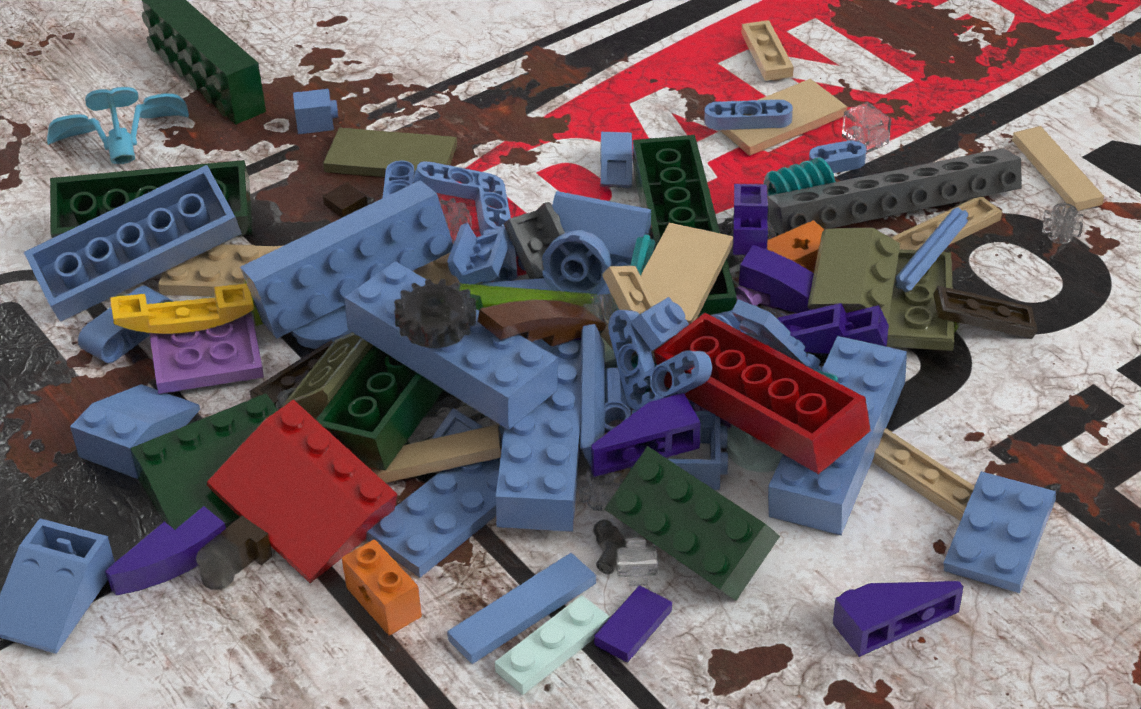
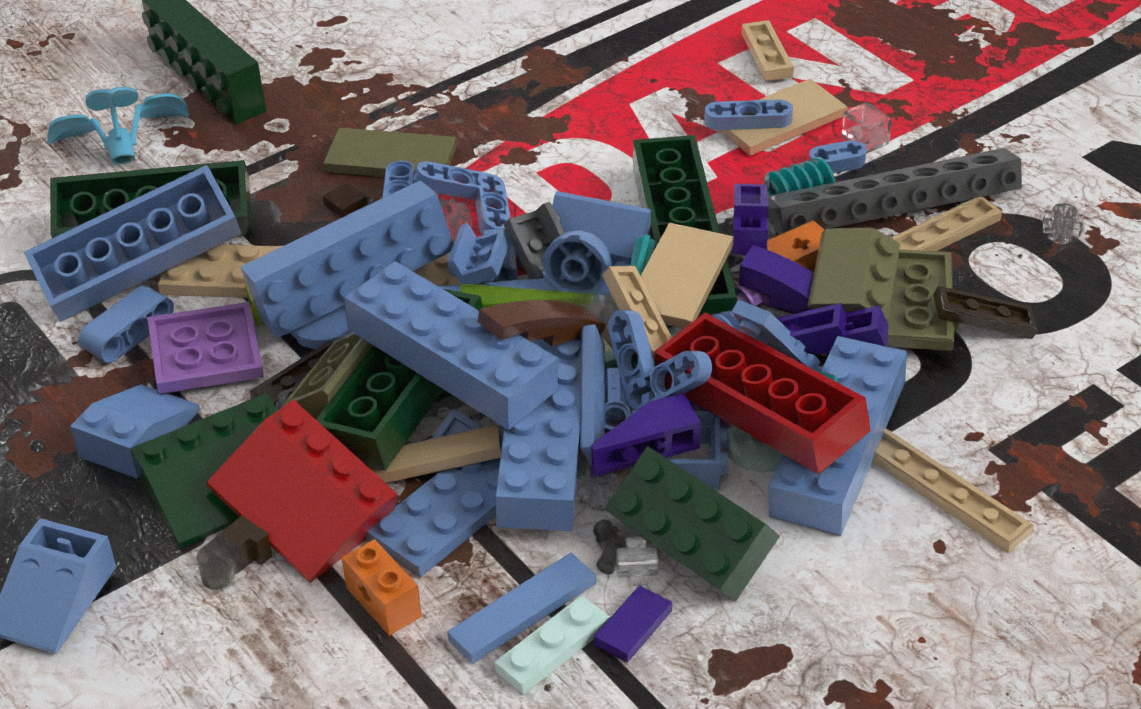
dark purple slope [105,506,226,596] -> none
yellow slope [110,284,254,334] -> none
medium blue brick [293,89,338,134] -> none
clear smoke gear [394,279,476,348] -> none
medium blue slope [600,132,633,188] -> none
medium blue plate [631,297,689,351] -> none
dark purple slope [833,581,964,657] -> none
medium blue axle [895,207,969,292] -> none
medium blue plate [943,471,1056,593] -> none
tan tile [1012,126,1104,212] -> none

